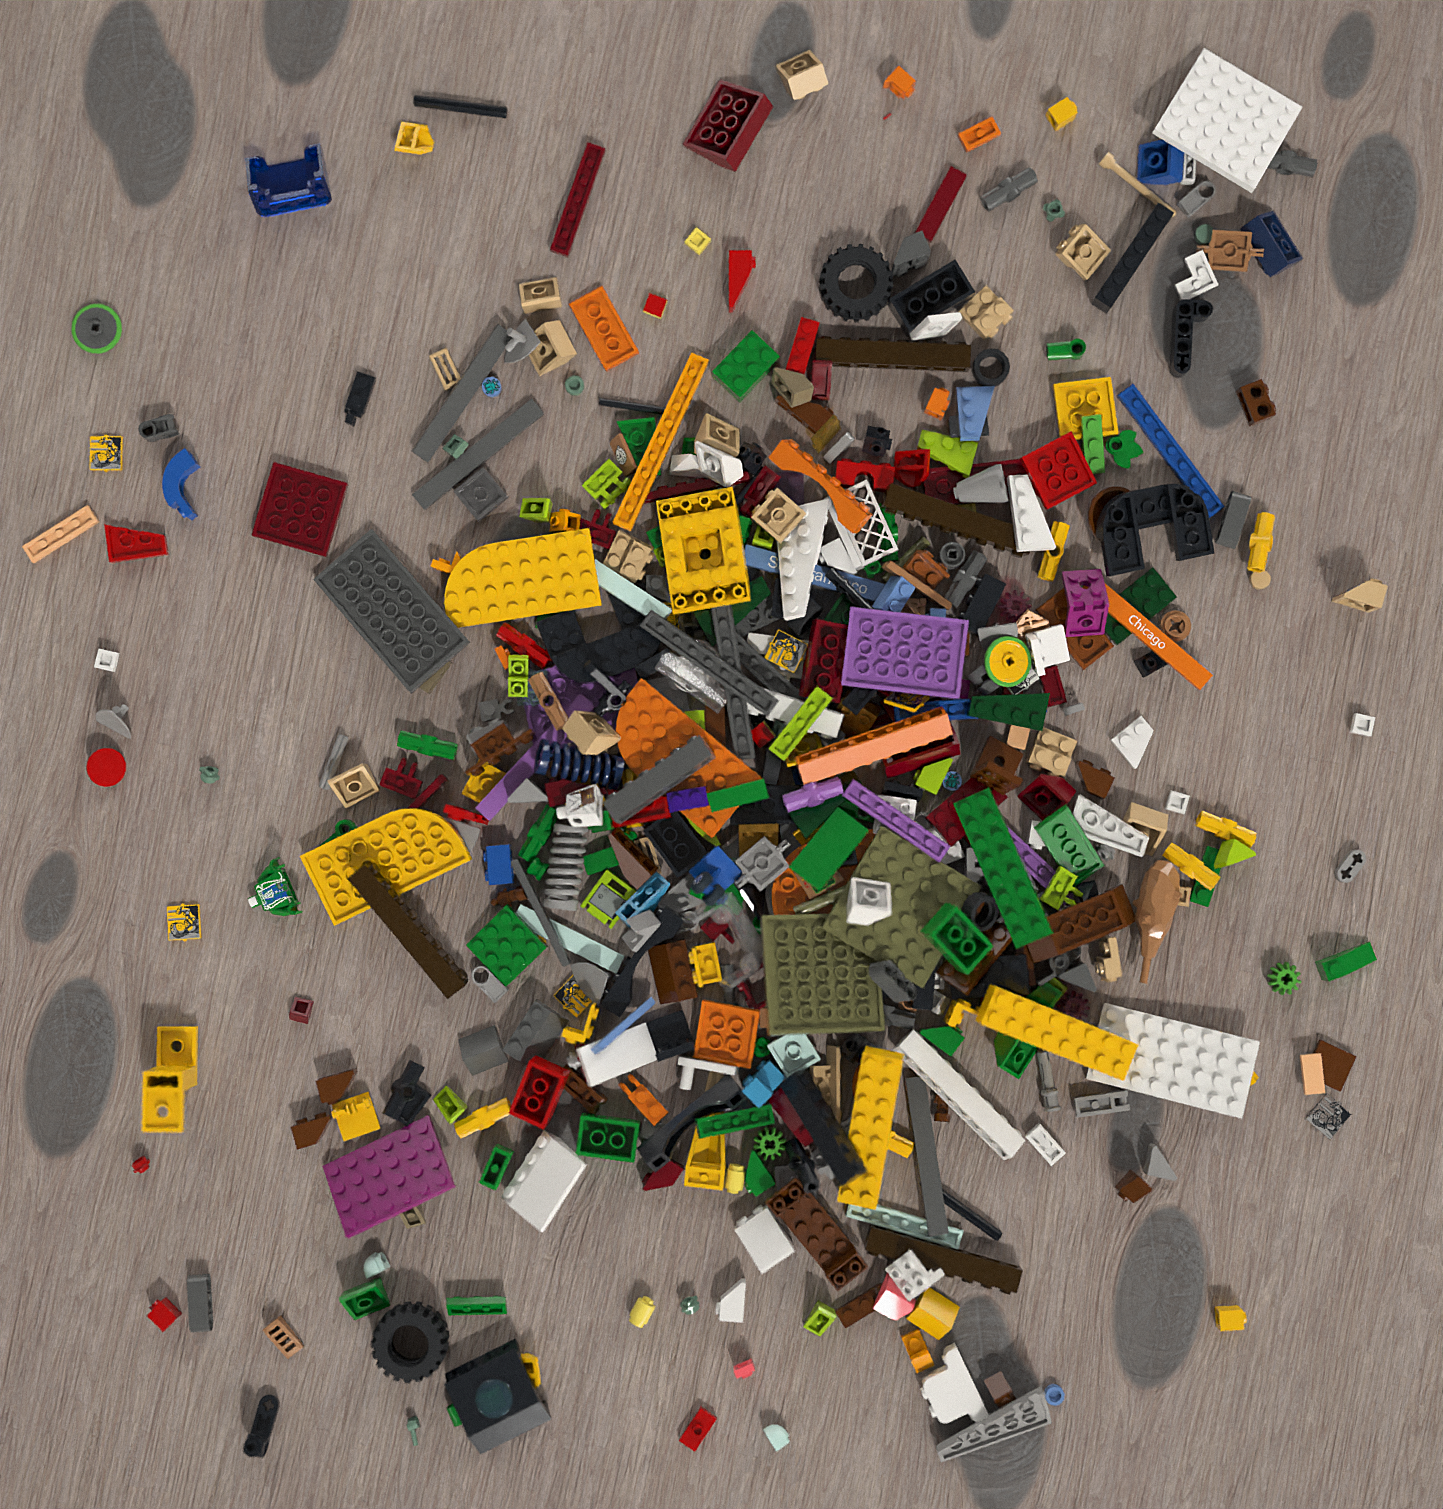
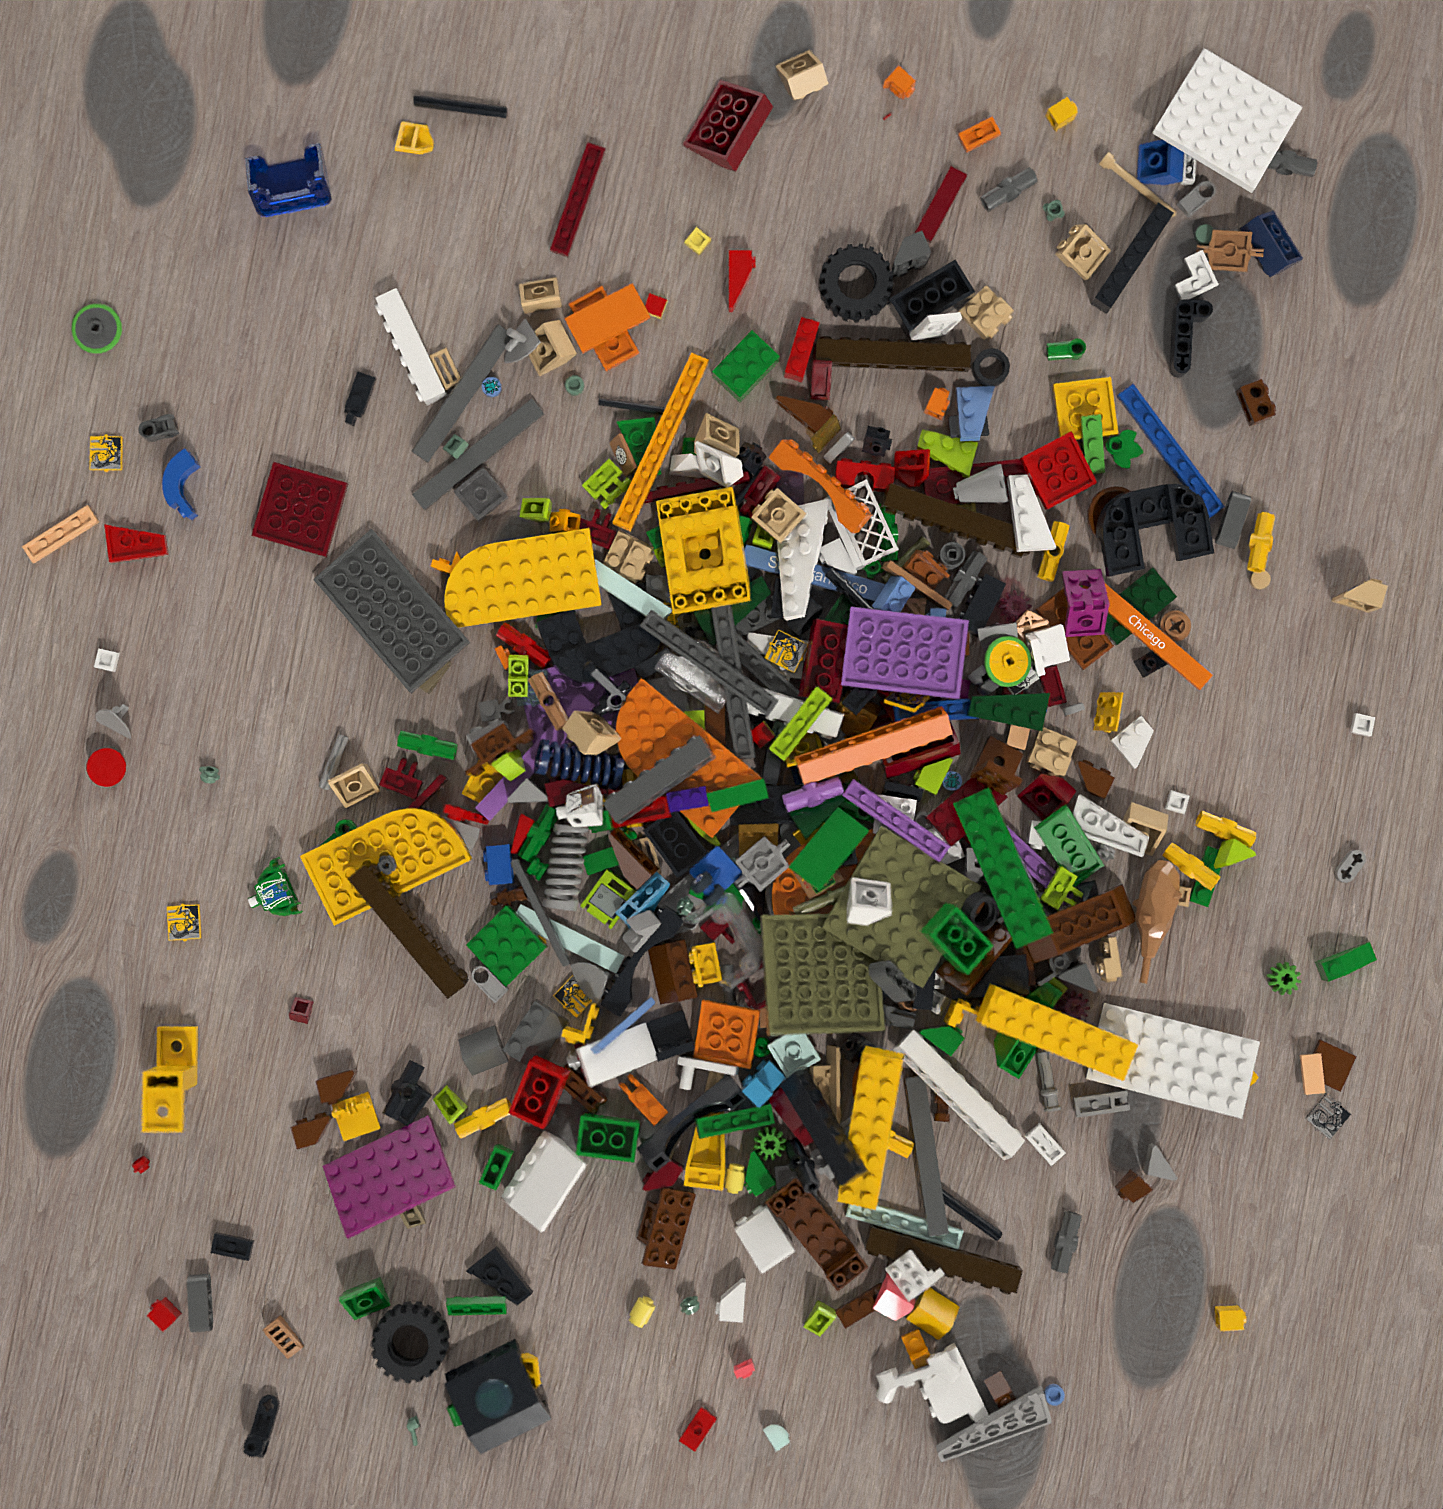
light aqua piece [363,1252,391,1279] -> none
dark tan slope [771,368,814,408] -> none
none -> black plate [210,1232,254,1261]
none -> white brick [375,288,448,406]
none -> dark grey plate [377,855,397,875]
none -> black wing [466,1246,534,1306]
none -> lime slope [492,749,526,781]
none -> red slope [511,813,535,854]
none -> orange tile [564,283,651,354]
none -> reddish brown bracket [637,1188,696,1269]
none -> sand green plate [676,896,694,916]
none -> white plate [876,1351,961,1404]
none -> dark grey piece [1050,1211,1082,1273]
none -> yellow hinge [1093,692,1123,733]

